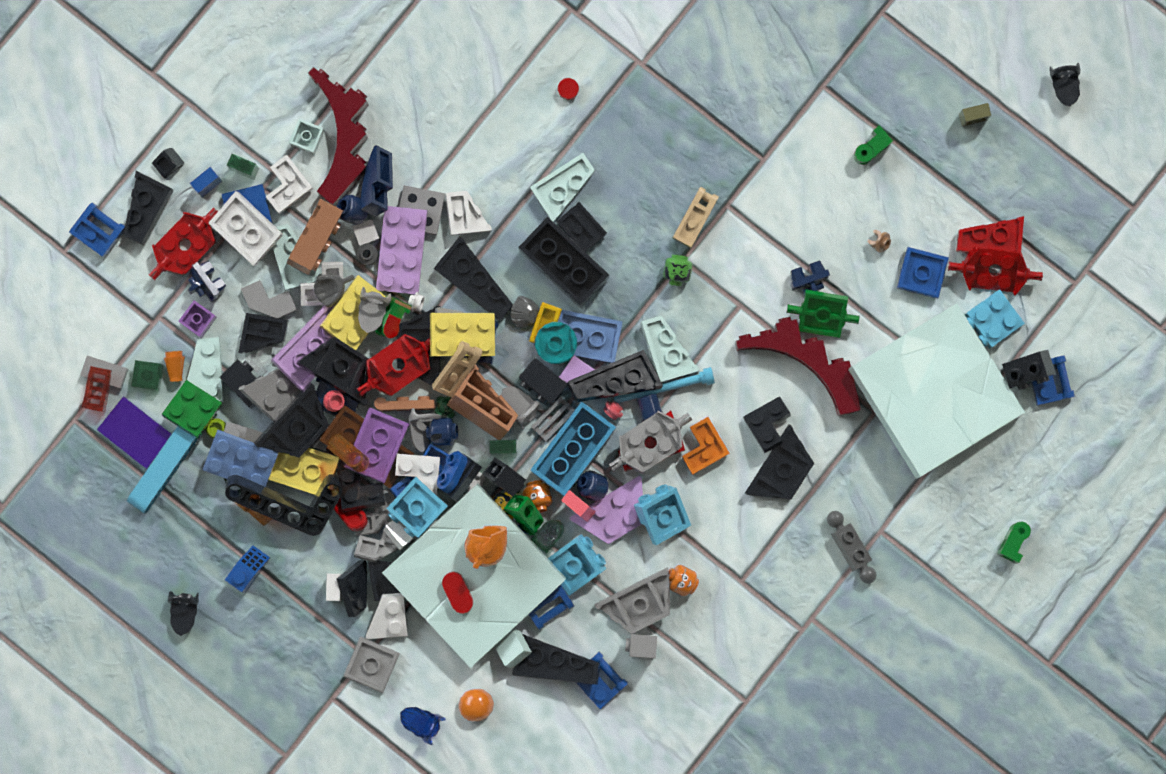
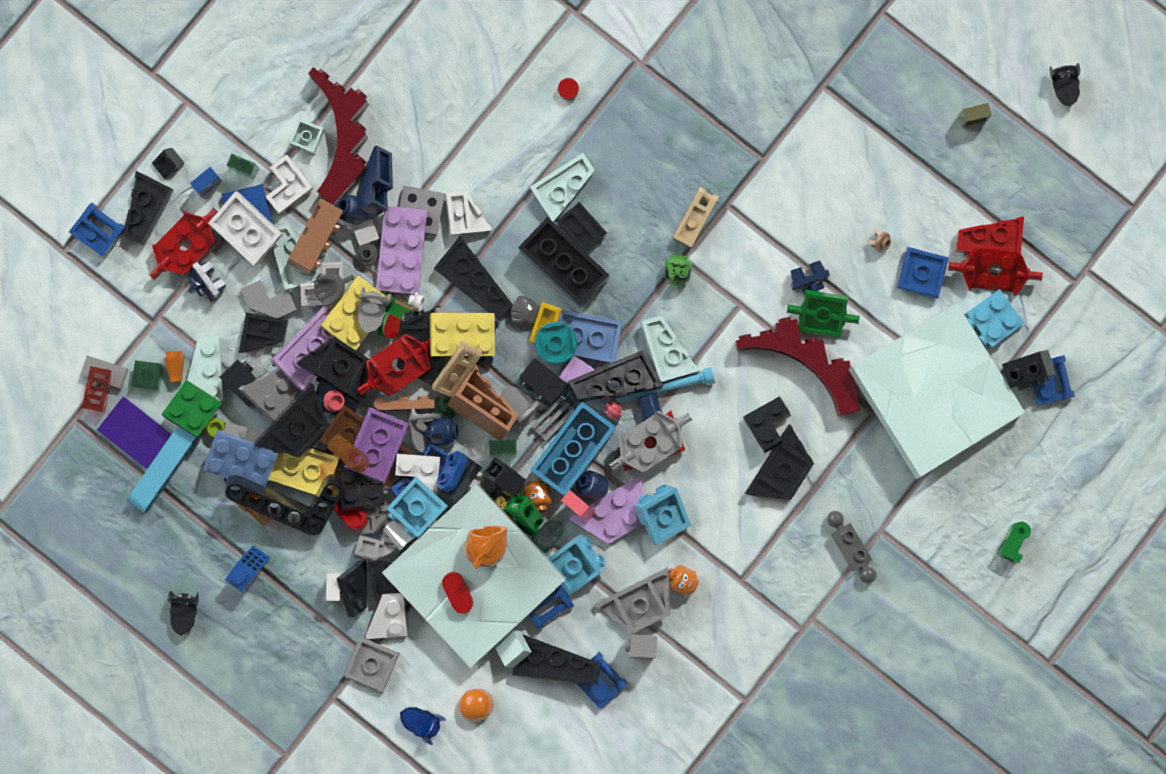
medium lavender piece [178,300,217,338] -> none
orange plate [682,417,730,475] -> none
green leg [854,125,893,165] -> none

